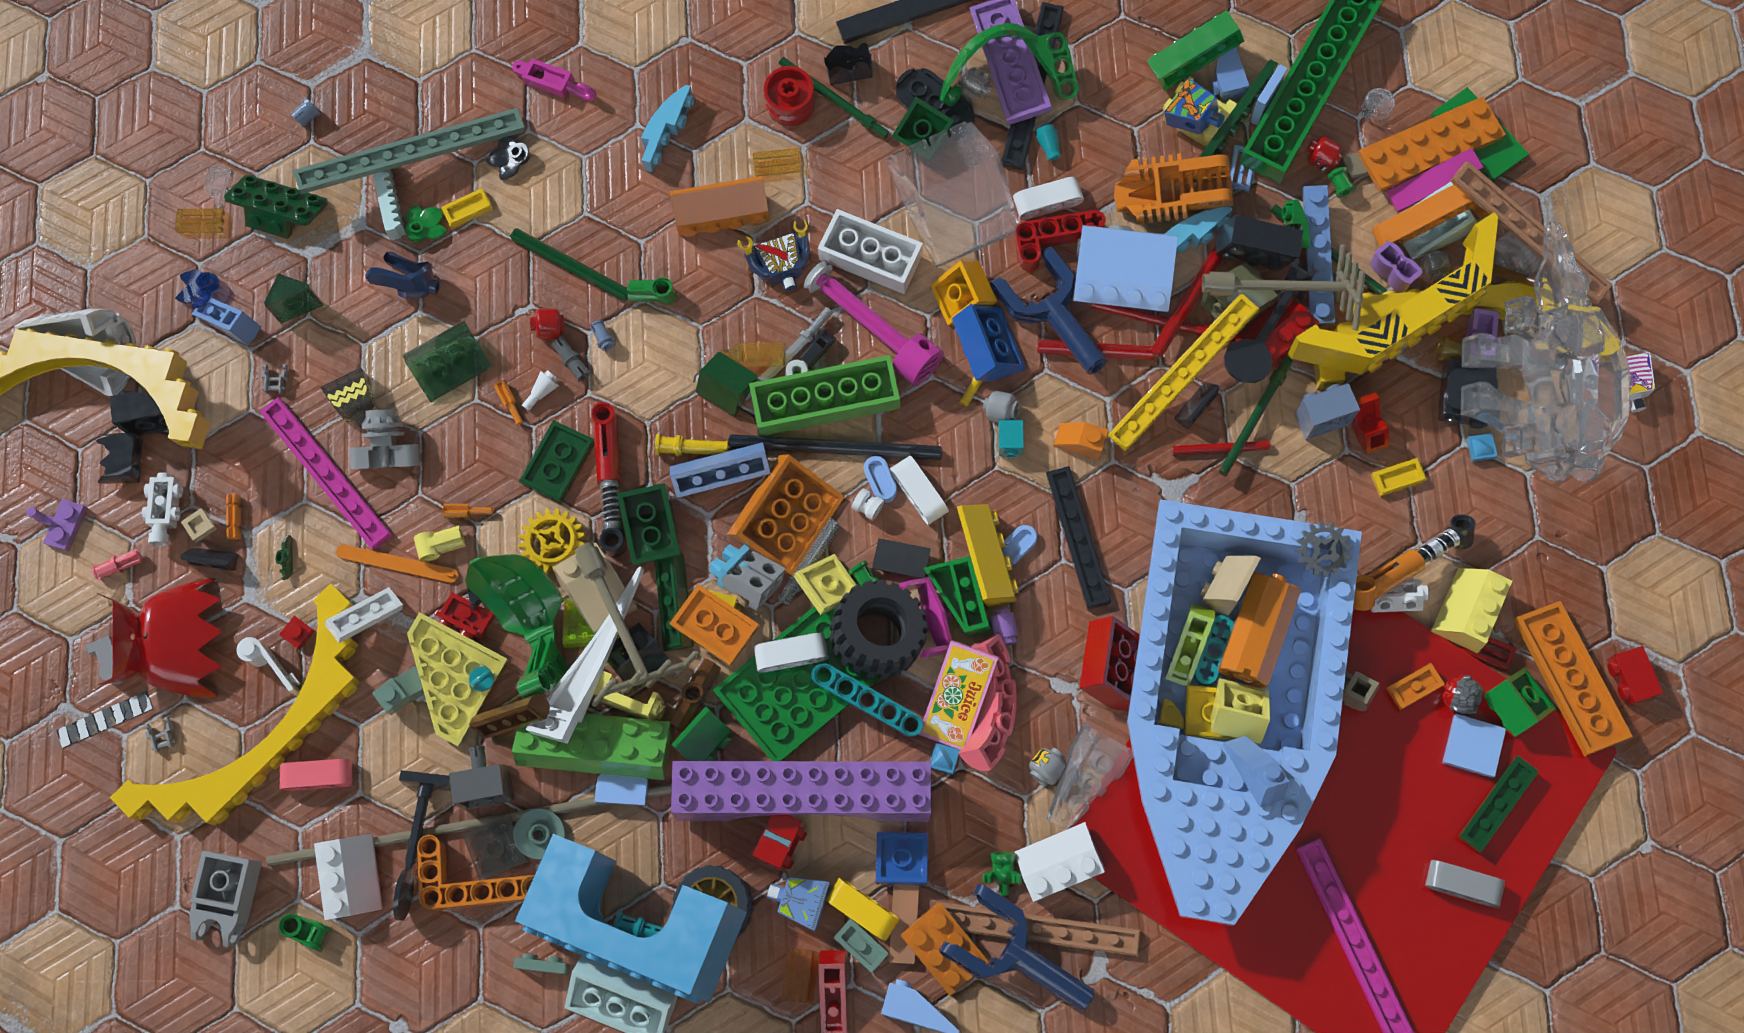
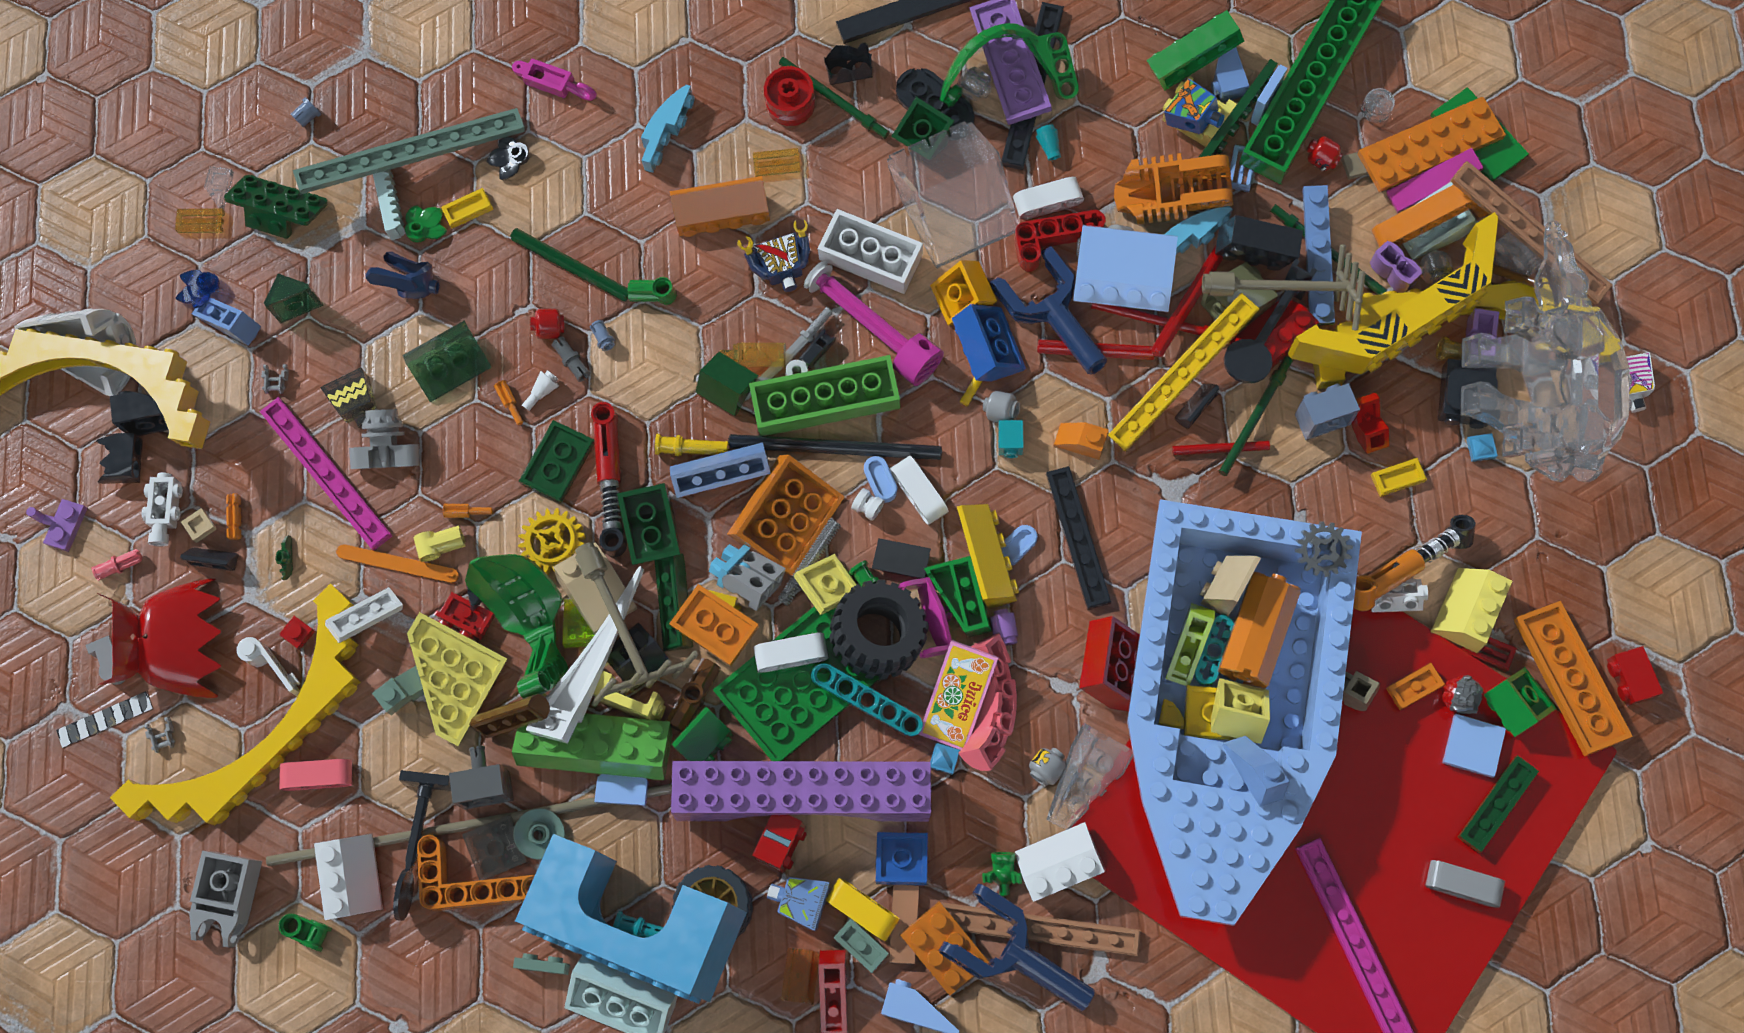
teal tile [469,667,494,692] -> none
green slope [1282,200,1310,249] -> none
green bush [1327,167,1356,198] -> none

